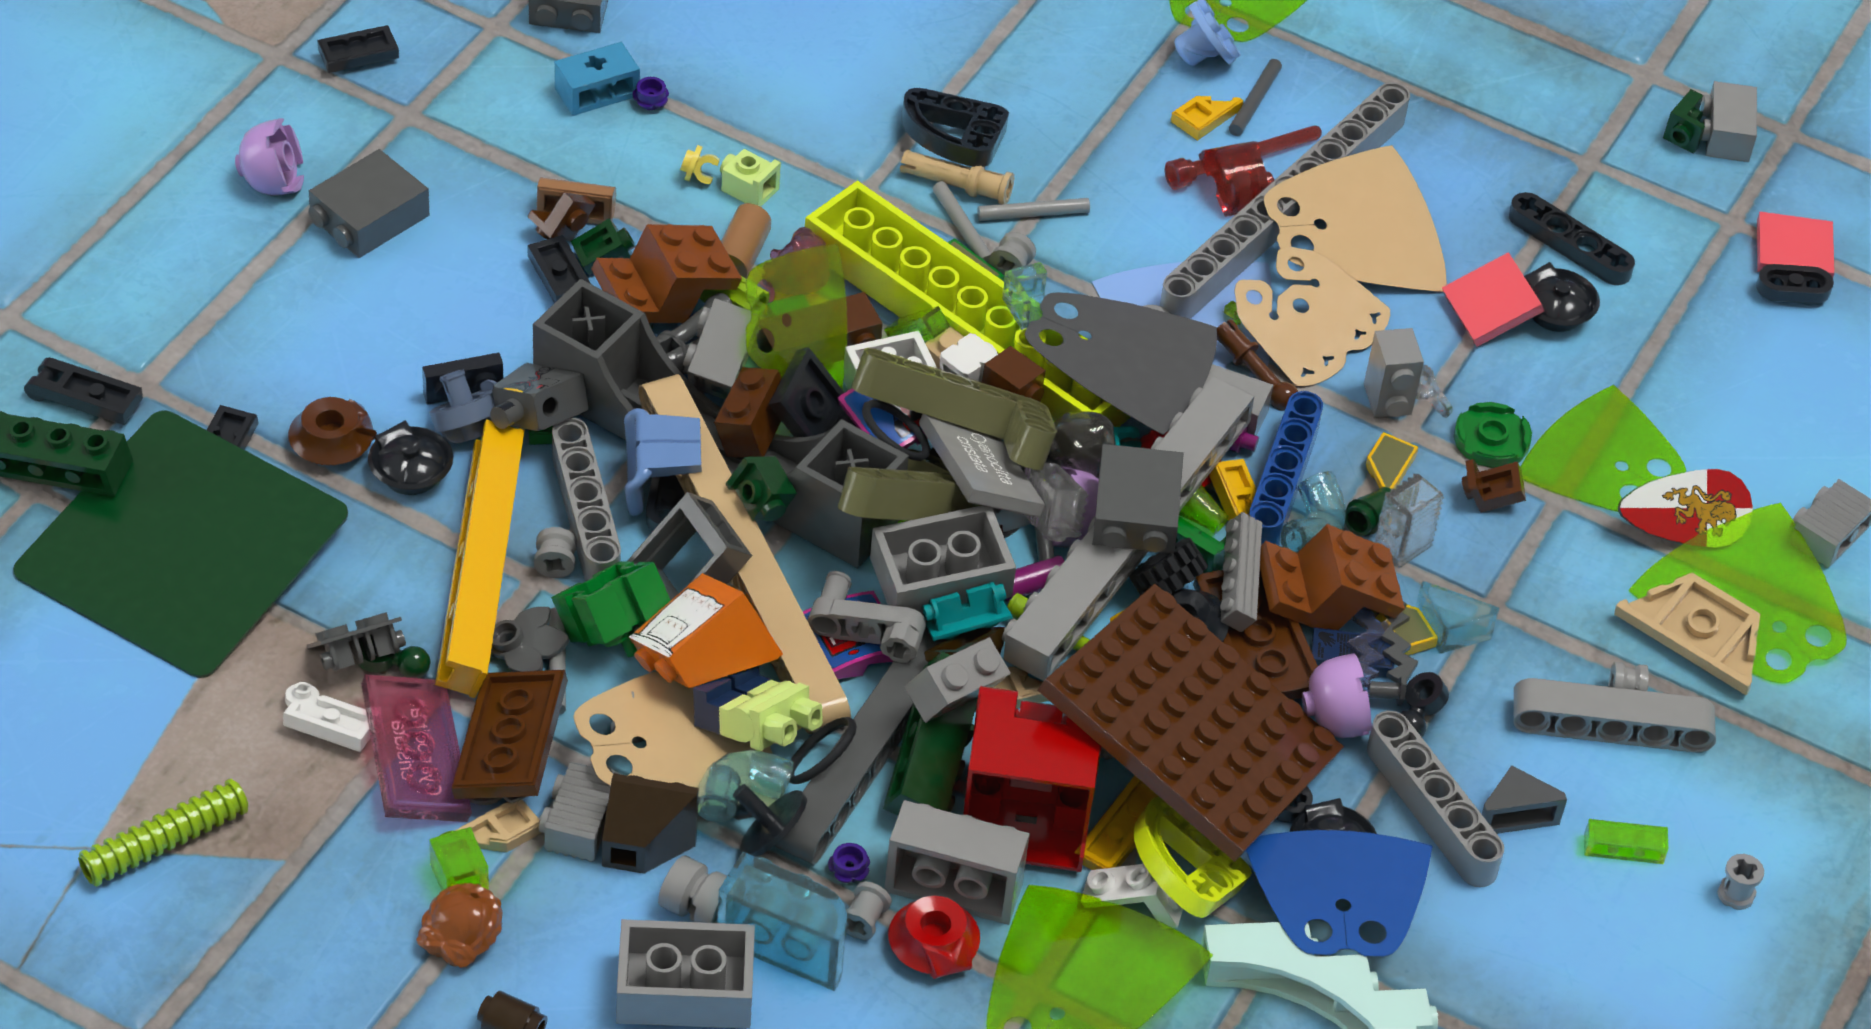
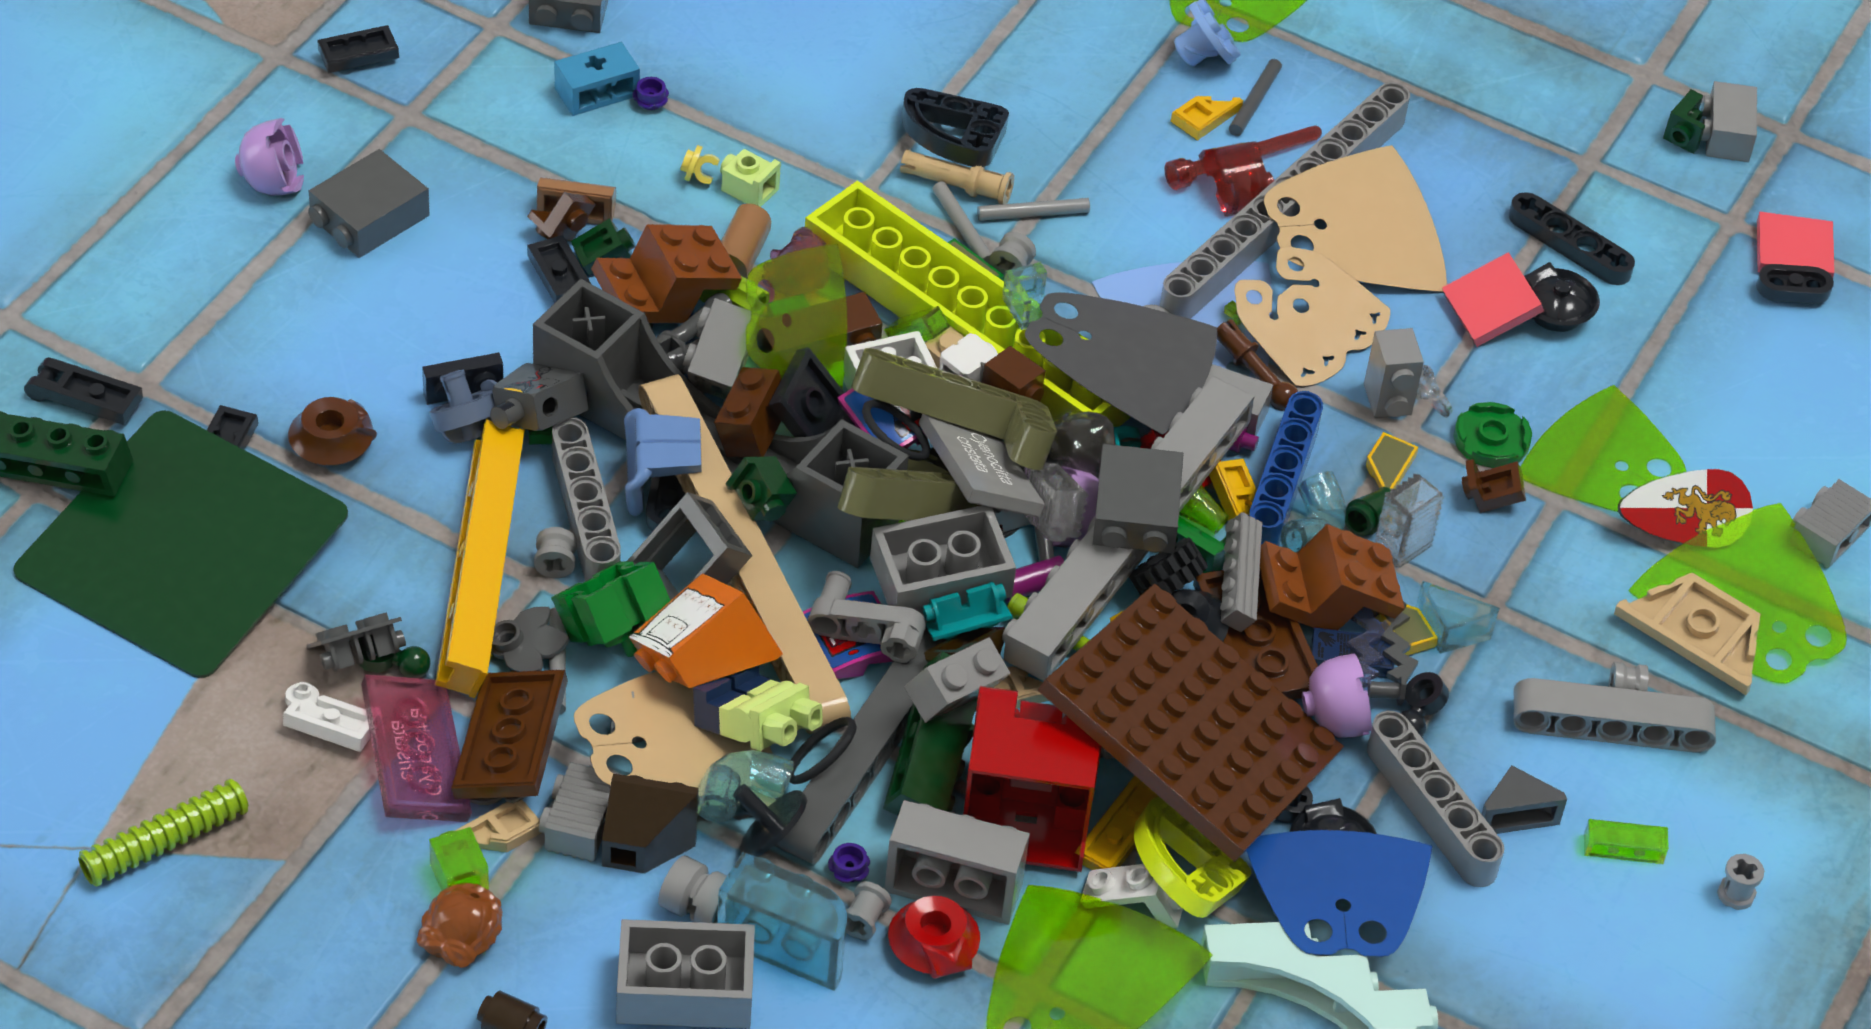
black piece [368,420,454,495] -> none

